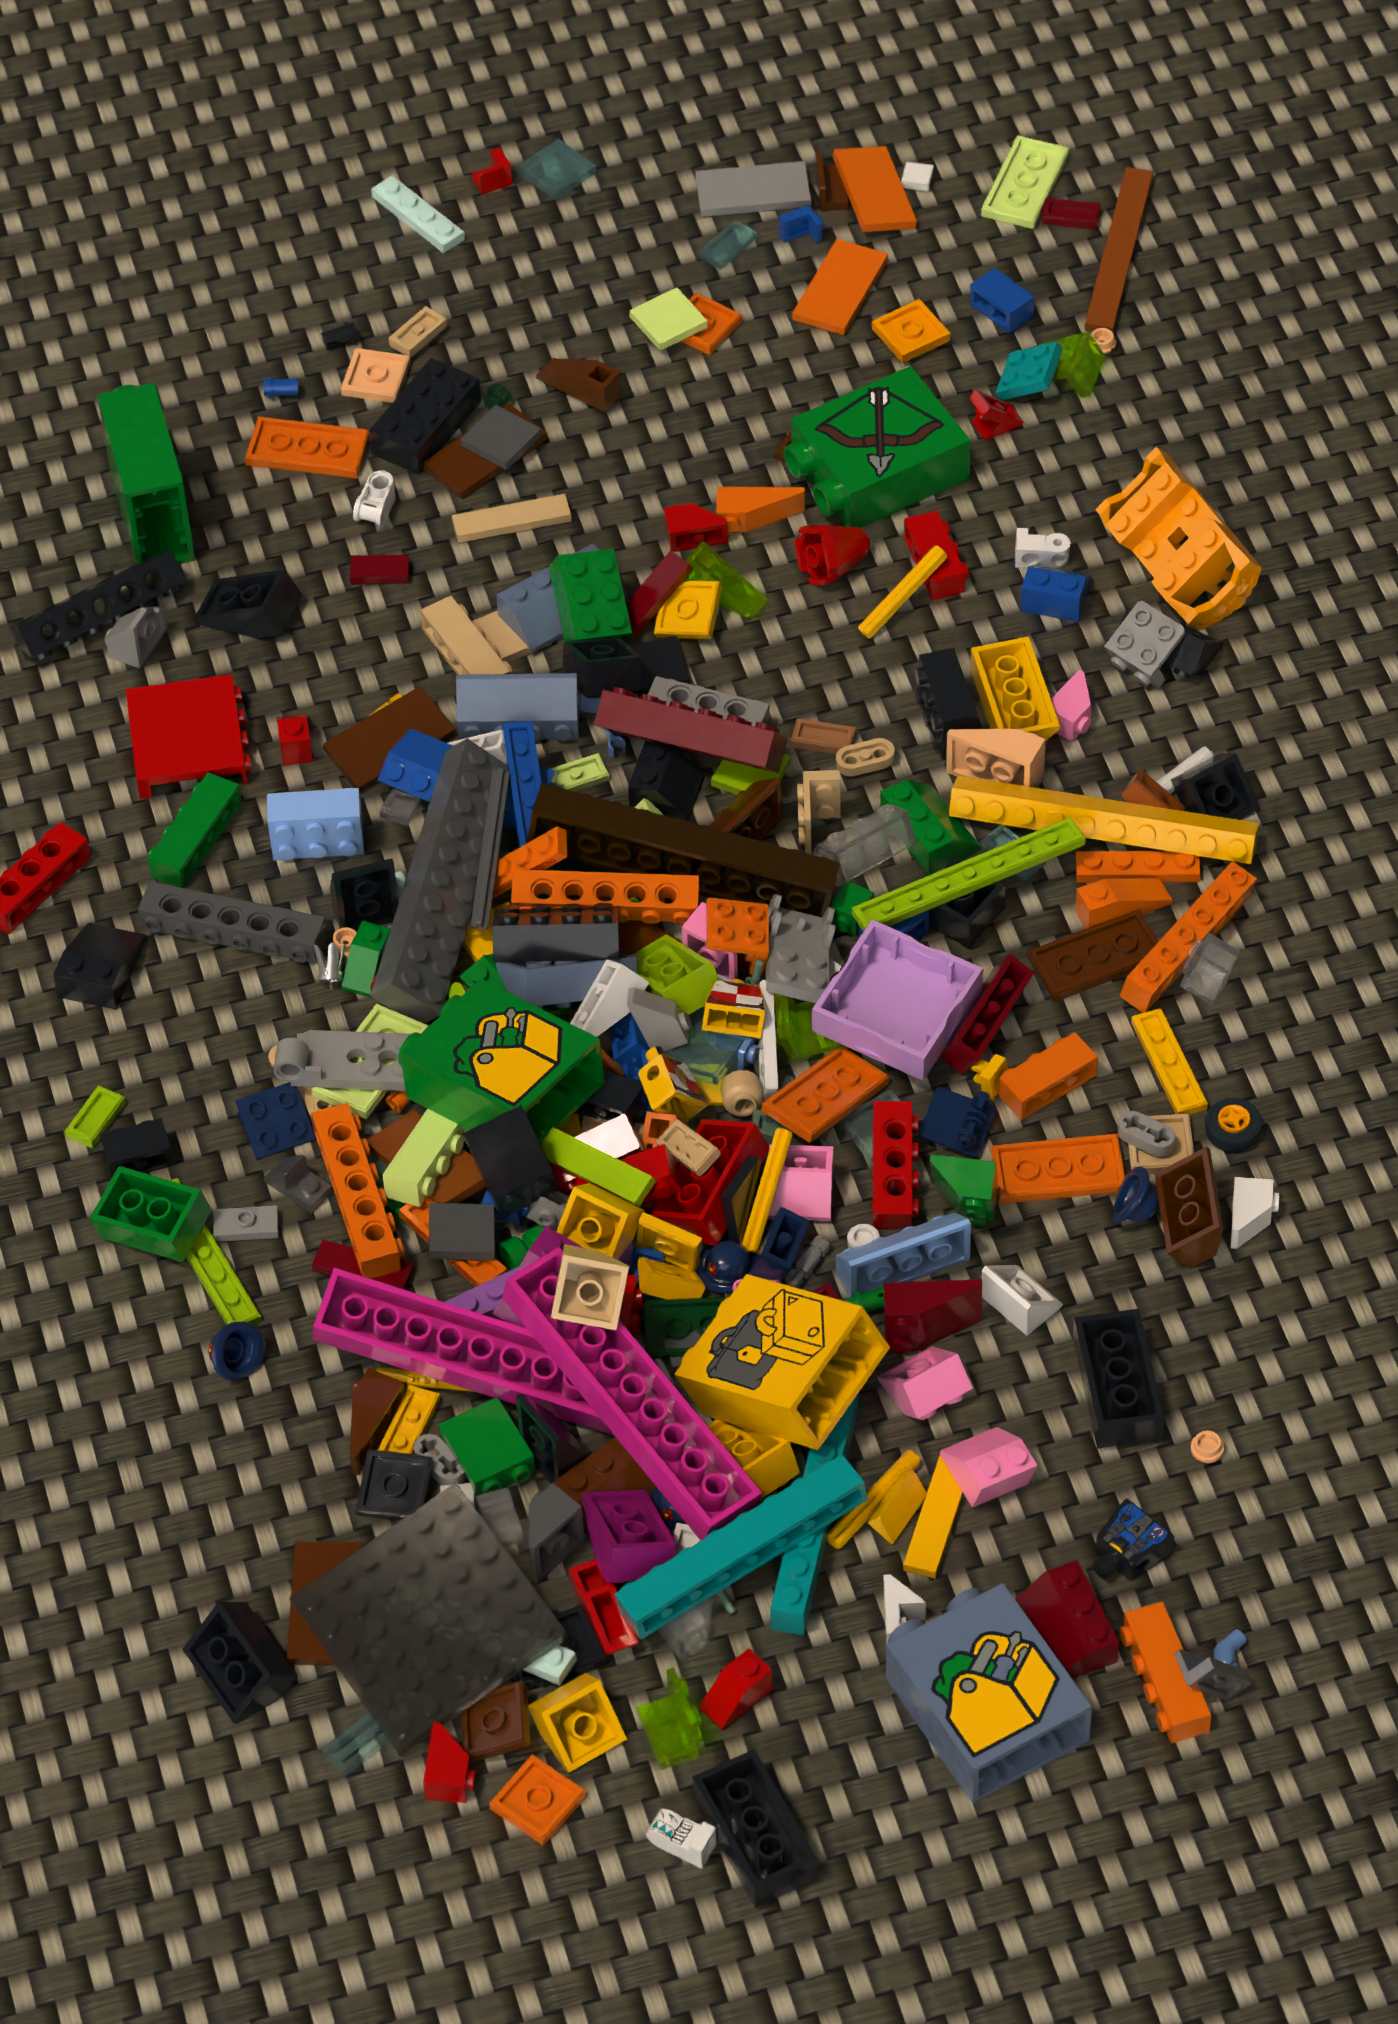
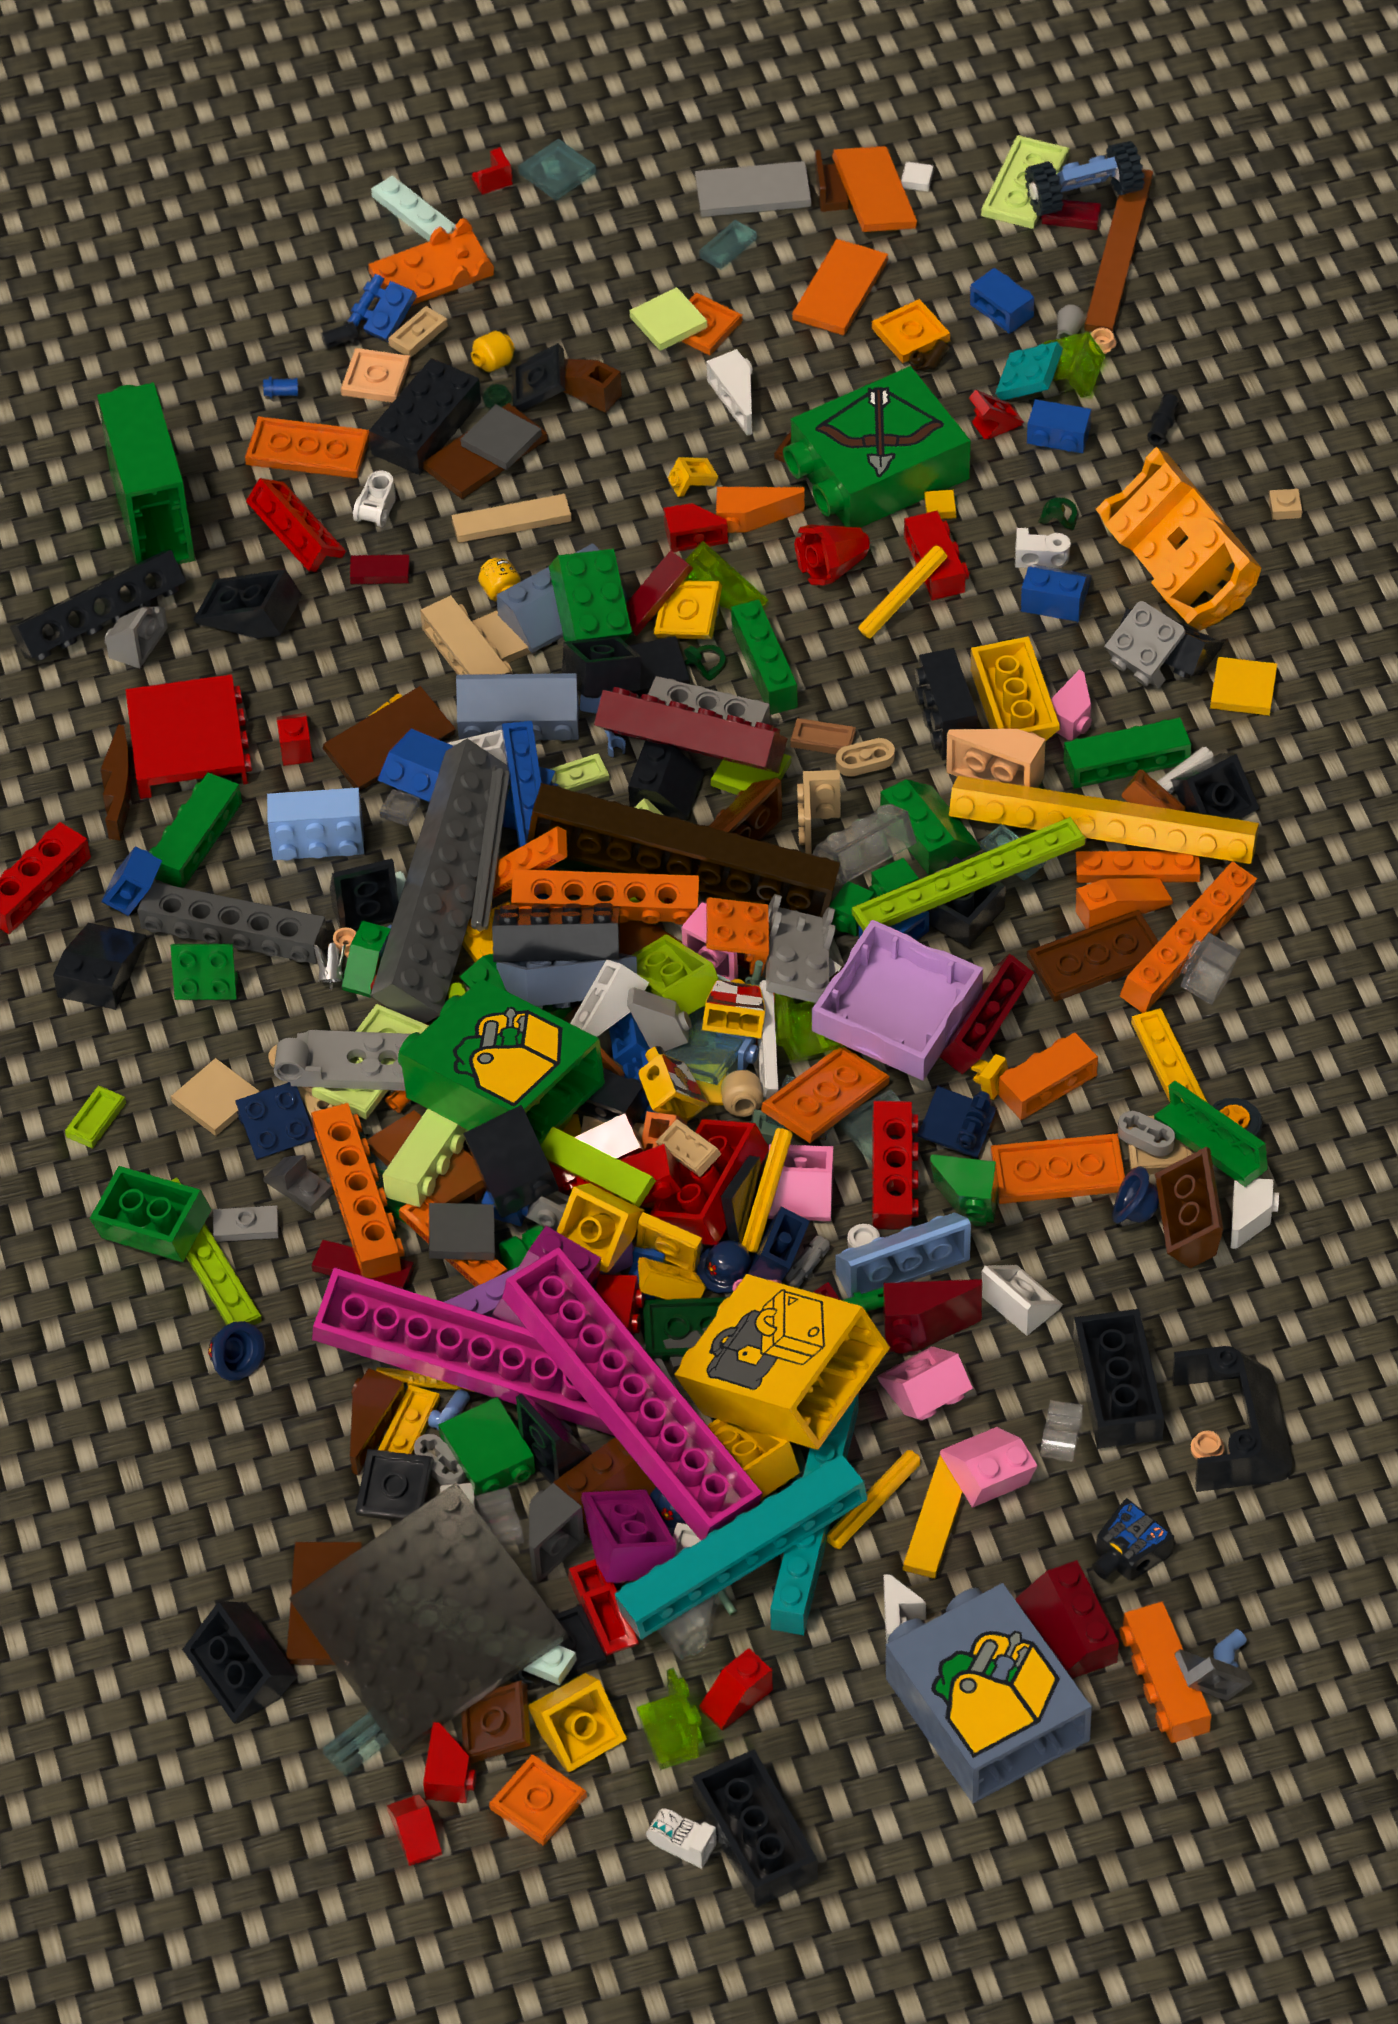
black brick [100,1118,174,1179] -> none
tan slope [551,1244,629,1330] -> none
blue bracket [779,205,824,243] -> none
yellow slope [867,1469,927,1544] -> none
none -> reddish brown slope [100,724,132,841]
none -> blue brick [101,846,162,916]
none -> green hinge [170,944,238,1000]
none -> tan tile [171,1058,260,1136]
none -> red fence [246,478,346,572]
none -> blue plate [347,274,417,343]
none -> orange hinge [368,218,494,306]
none -> red slope [387,1794,442,1866]
none -> medium blue arm [428,1389,470,1431]
none -> yellow head [471,331,515,372]
none -> yellow head [478,558,522,602]
none -> black tile [511,343,566,412]
none -> yellow bracket [668,457,719,497]
none -> dark green piece [684,645,726,681]
none -> white slope [707,349,753,436]
none -> green brick [731,599,798,715]
none -> green brick [869,858,919,898]
none -> dark brown arm [909,340,950,371]
none -> yellow tile [924,490,956,519]
none -> black plate [1025,141,1144,216]
none -> blue brick [1027,399,1091,453]
none -> dark green piece [1038,498,1078,530]
none -> clear axle [1040,1400,1084,1462]
none -> light grey cone [1057,305,1085,344]
none -> green brick [1064,717,1191,789]
none -> black pin [1147,394,1179,445]
none -> green fence [1154,1081,1268,1187]
none -> black windscreen [1172,1346,1293,1492]
none -> yellow tile [1210,657,1277,716]
none -> tan plate [1269,489,1302,520]

